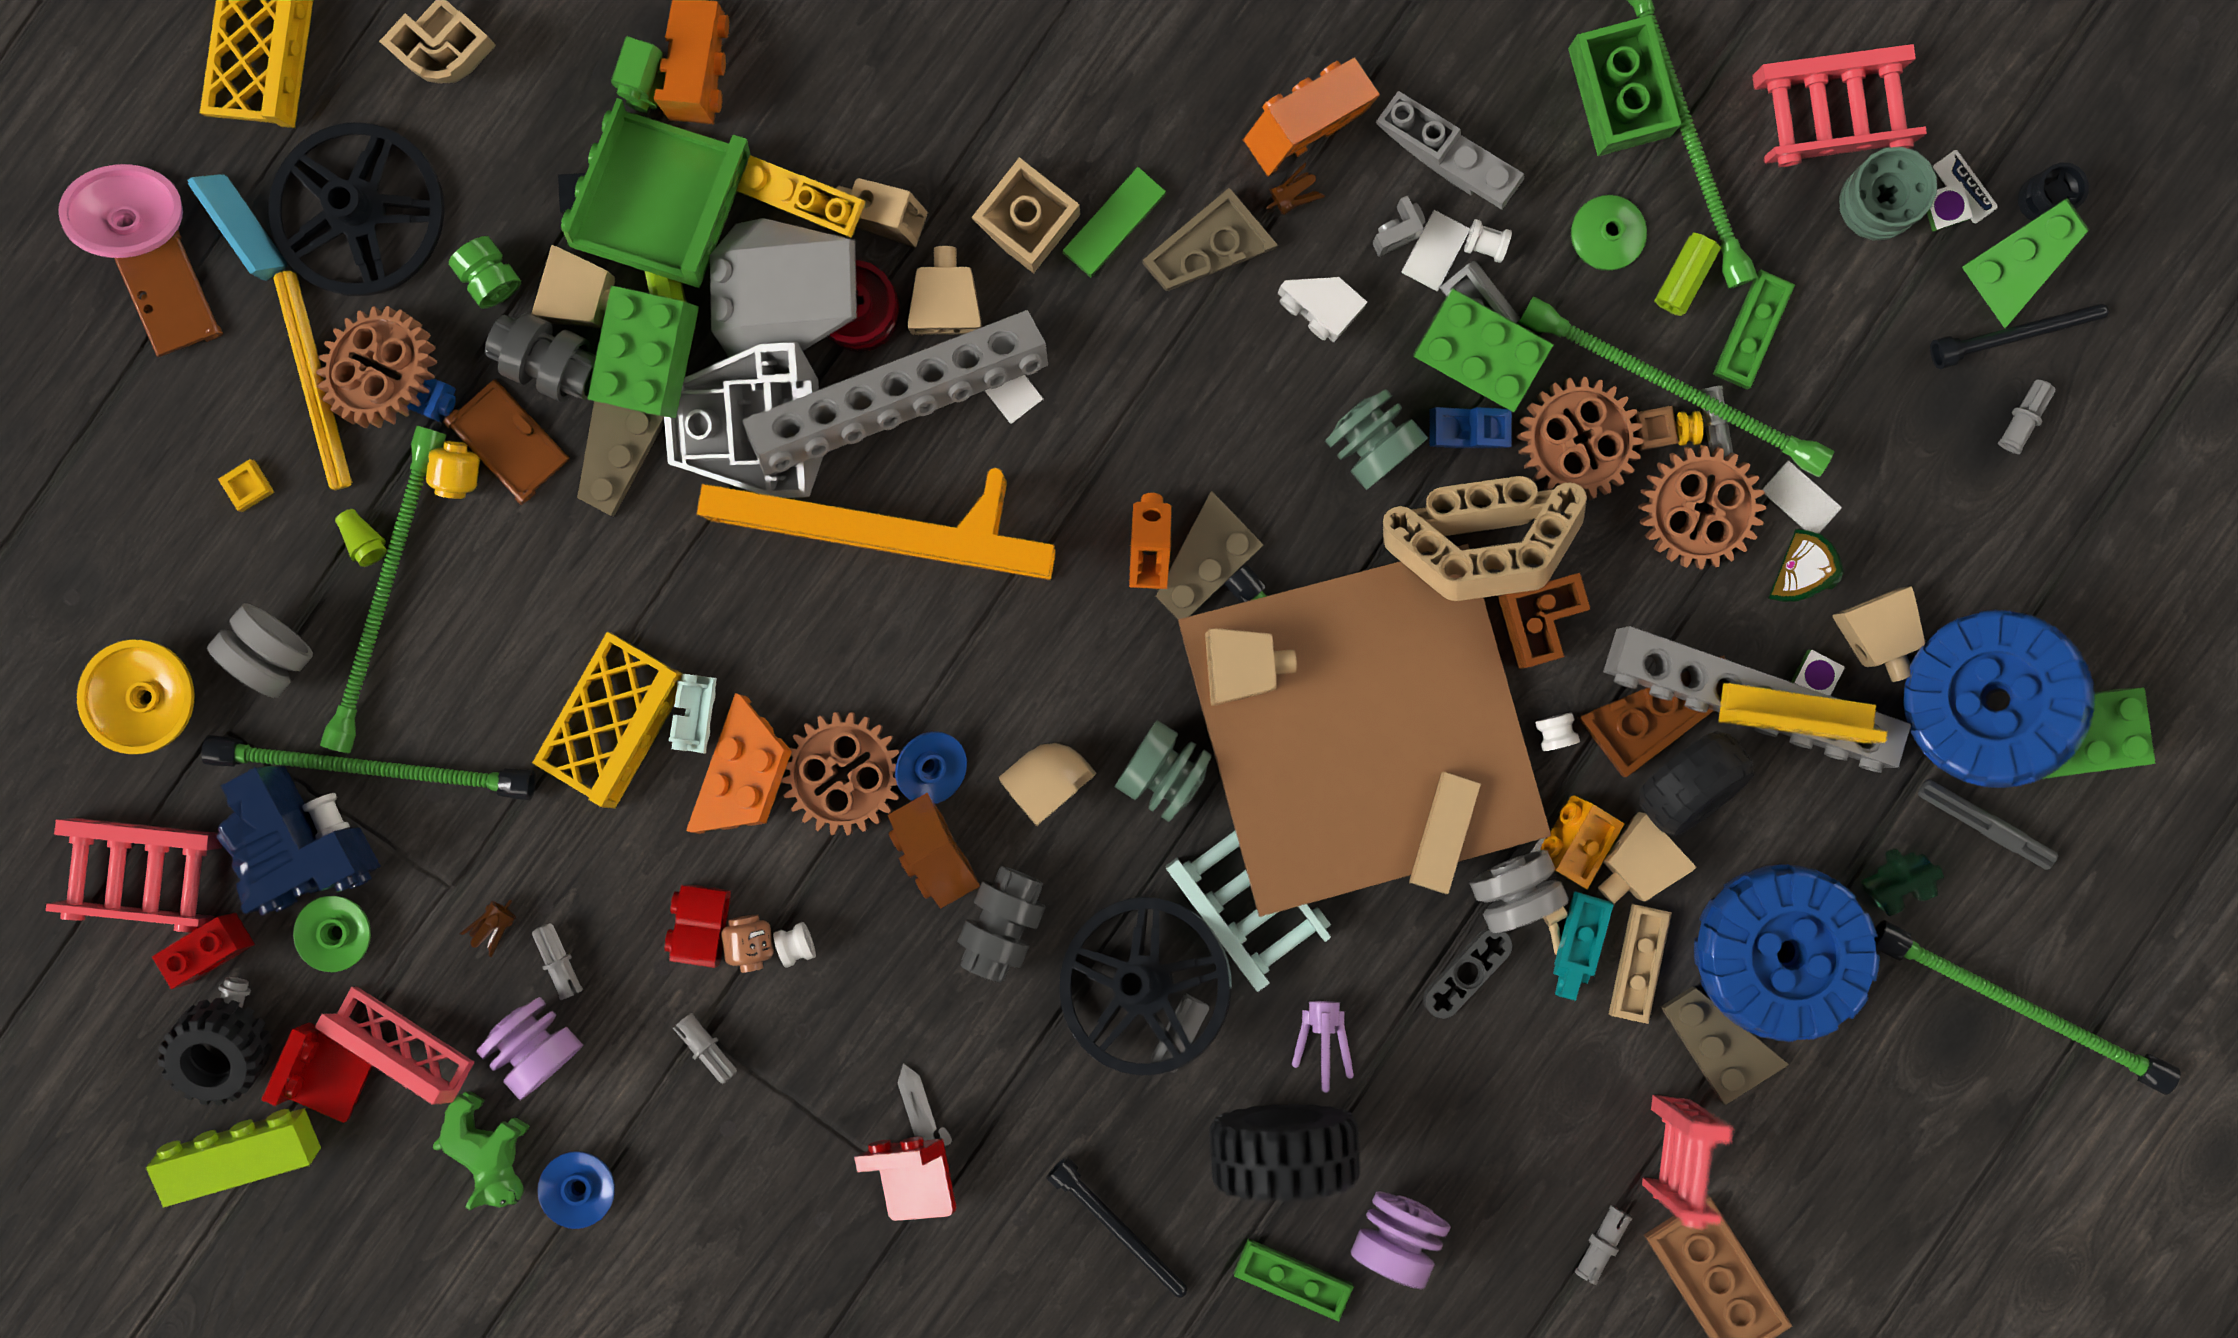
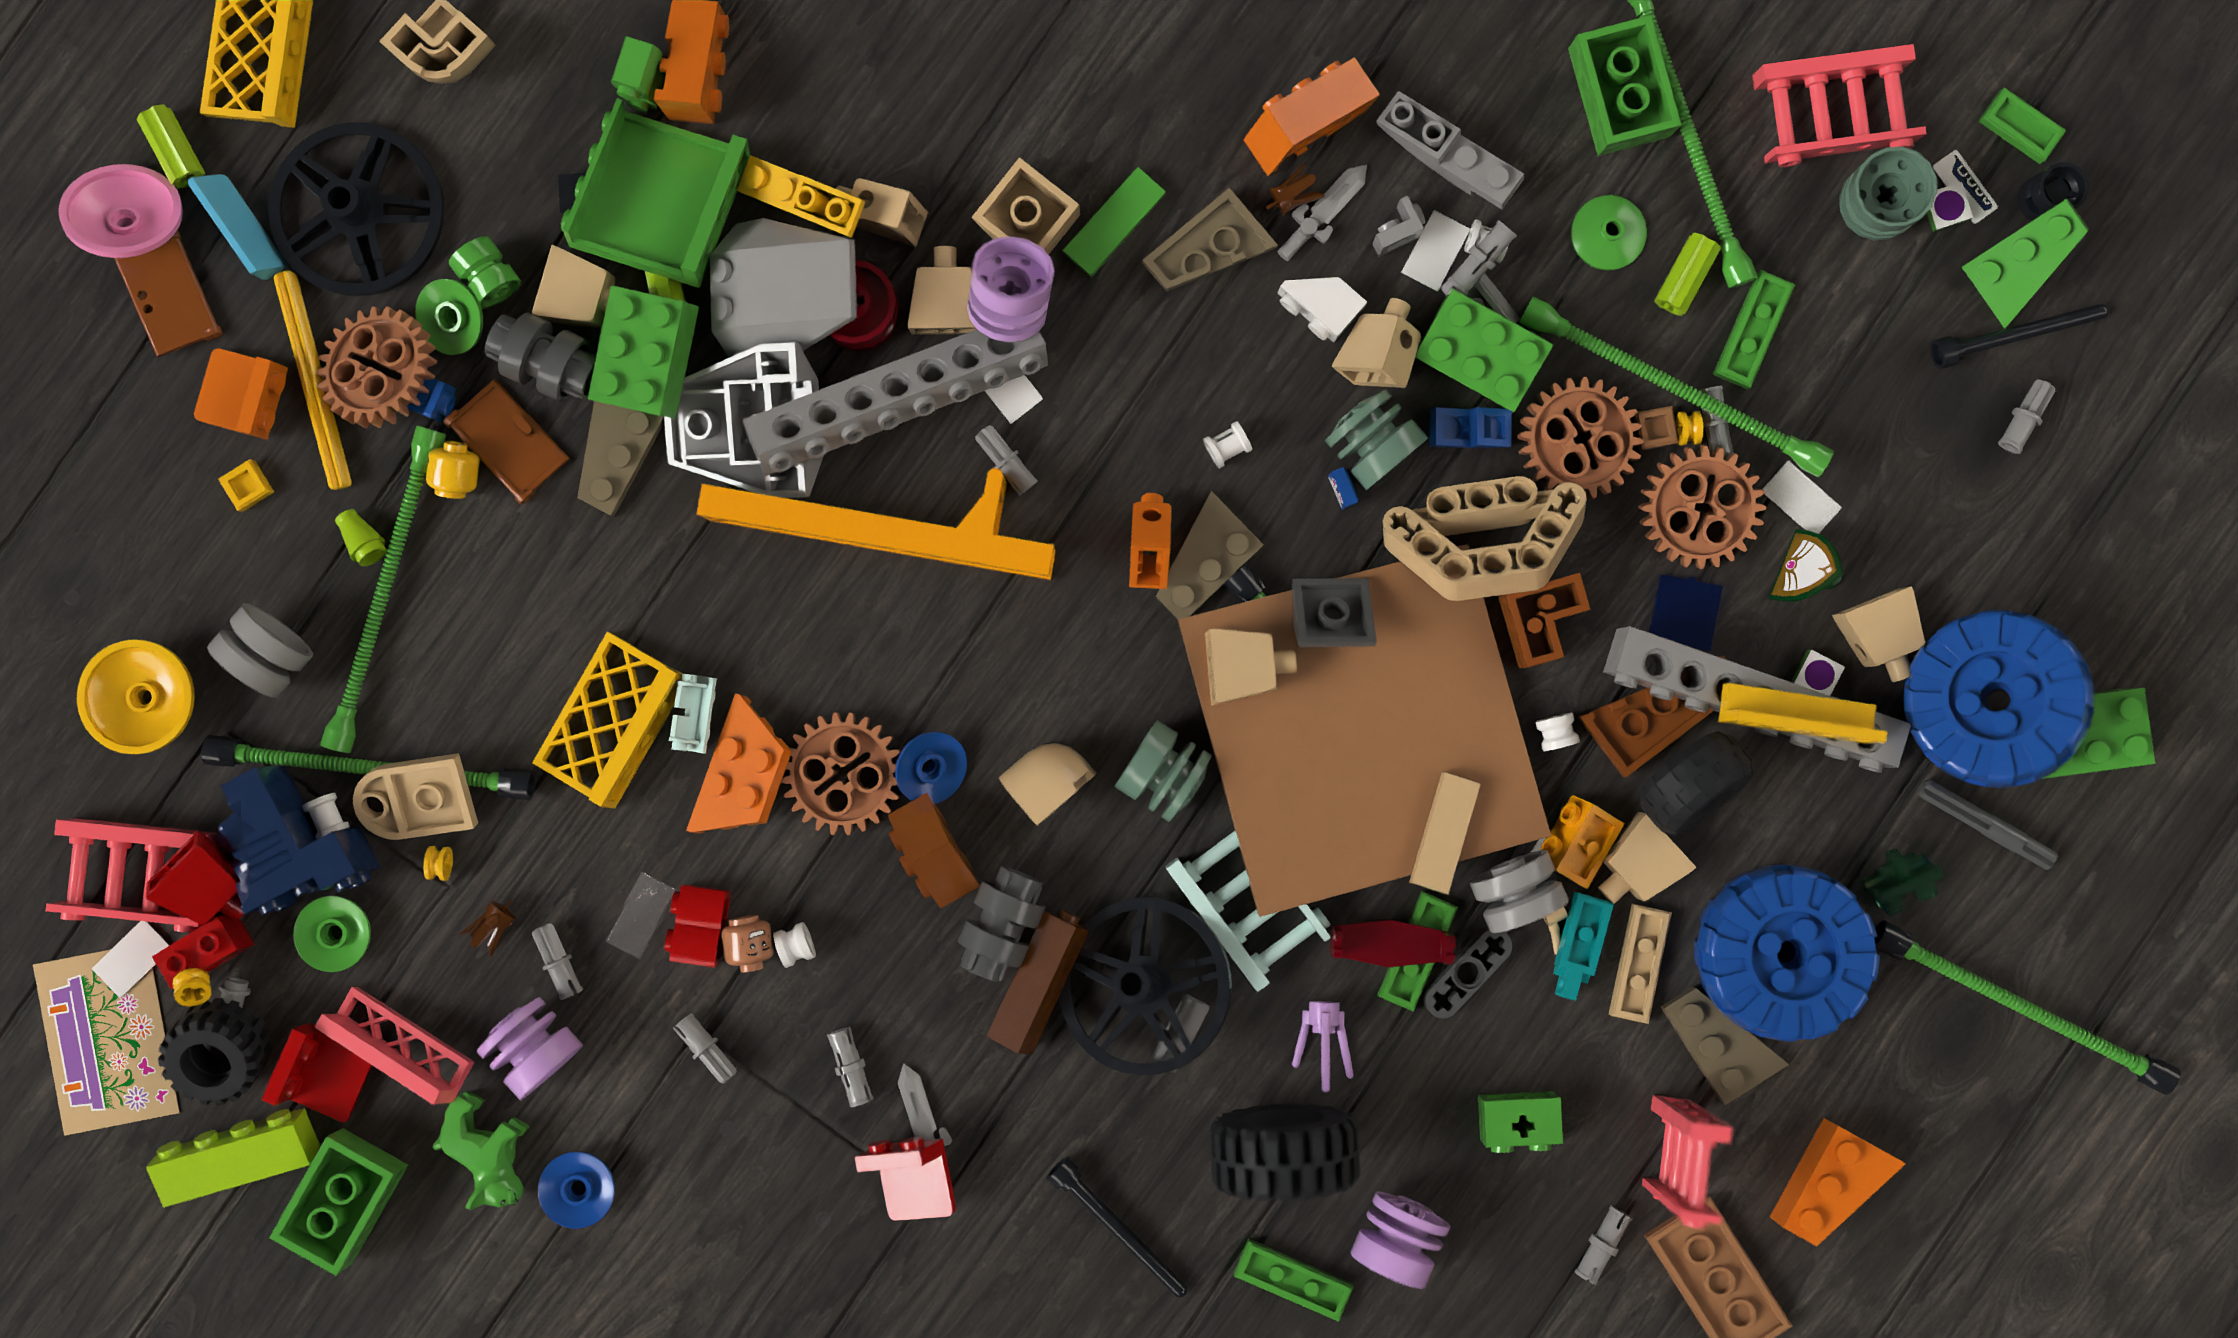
none -> sticker [33,949,180,1136]
none -> white sticker [92,921,169,998]
none -> lime axle [137,104,205,189]
none -> red torso [145,830,244,925]
none -> yellow bush [173,968,211,1007]
none -> orange bracket [194,348,288,440]
none -> bright green brick [269,1128,408,1276]
none -> tan tile [353,753,478,840]
none -> bright green dish [415,279,483,355]
none -> yellow bush [423,846,453,881]
none -> clear slope [606,872,676,960]
none -> light grey pin [827,1026,874,1107]
none -> lavender wheel [967,237,1055,342]
none -> light grey axle [975,426,1038,496]
none -> reddish brown brick [986,909,1090,1054]
none -> white bush [1203,422,1253,469]
none -> light grey sword [1277,165,1367,261]
none -> dark grey slope [1292,578,1377,647]
none -> blue tile [1328,467,1359,510]
none -> dark red piece [1329,919,1456,968]
none -> tan torso [1331,298,1421,388]
none -> bright green tile [1377,891,1458,1012]
none -> light grey pin [1448,220,1517,295]
none -> bright green brick [1478,1091,1563,1153]
none -> clear blue piece [1649,574,1723,651]
none -> orange wedge [1770,1118,1906,1246]
none -> bright green tile [1978,87,2066,164]

